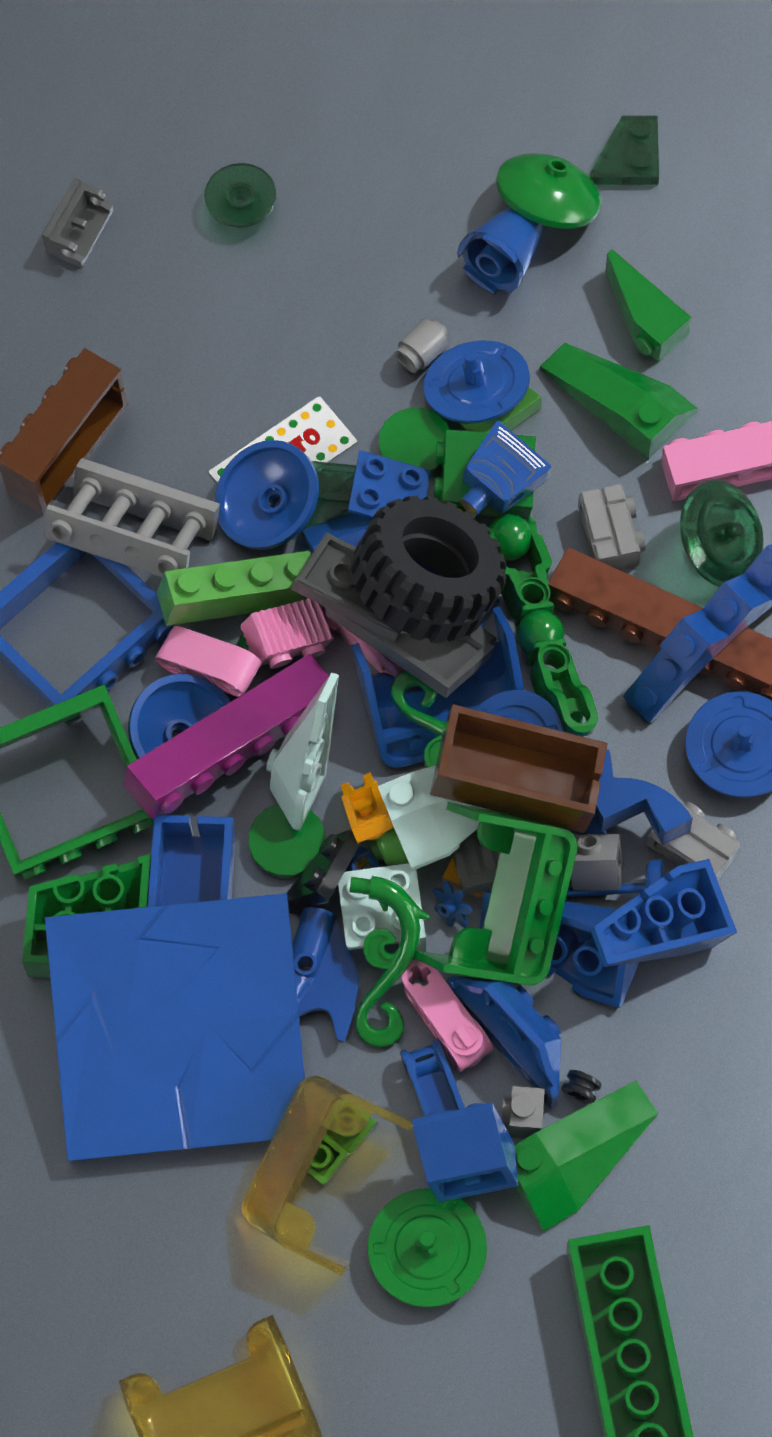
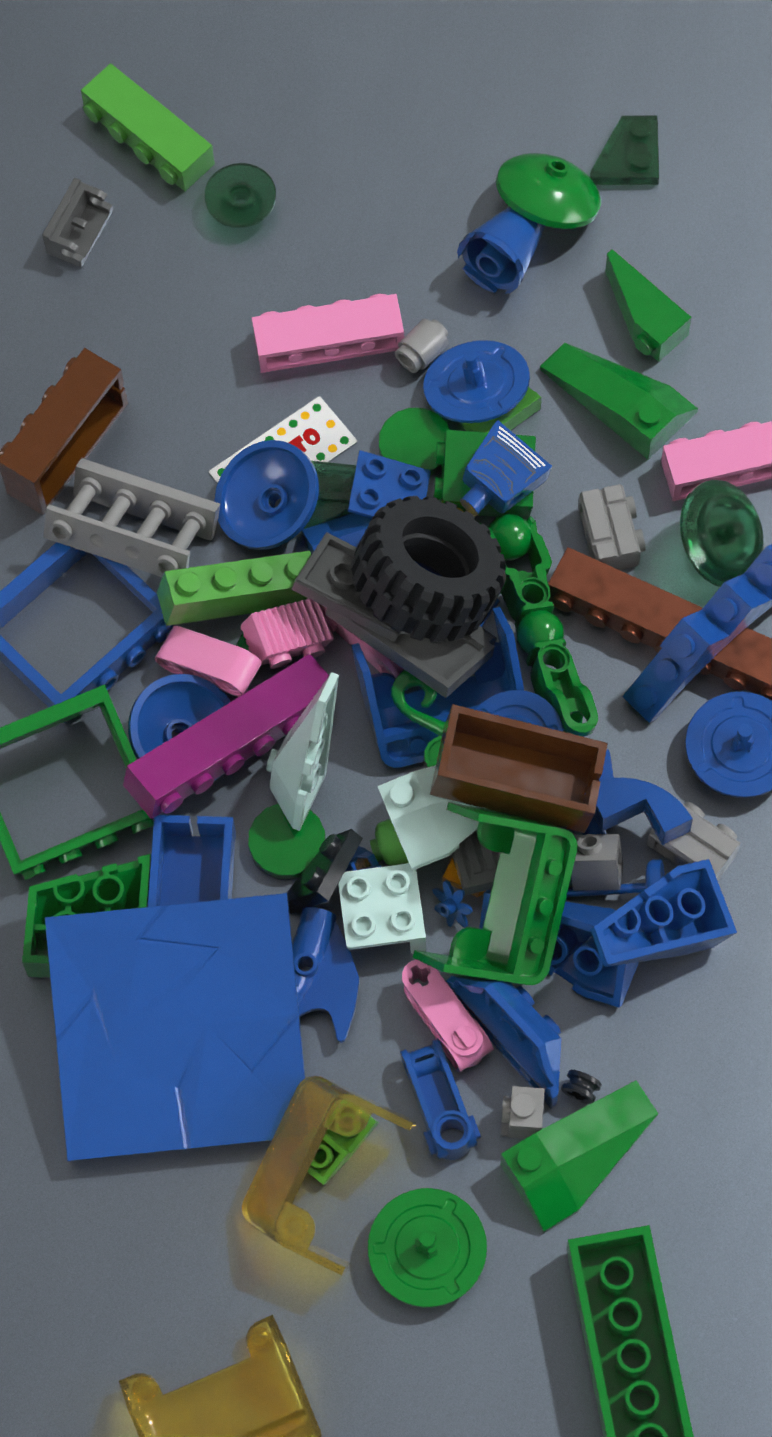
light orange hinge [341,772,394,843] -> none
green plant [349,876,430,1047] -> none
blue slope [412,1102,518,1202] -> none
none -> bright green brick [81,63,215,191]
none -> bright pink brick [252,294,404,373]

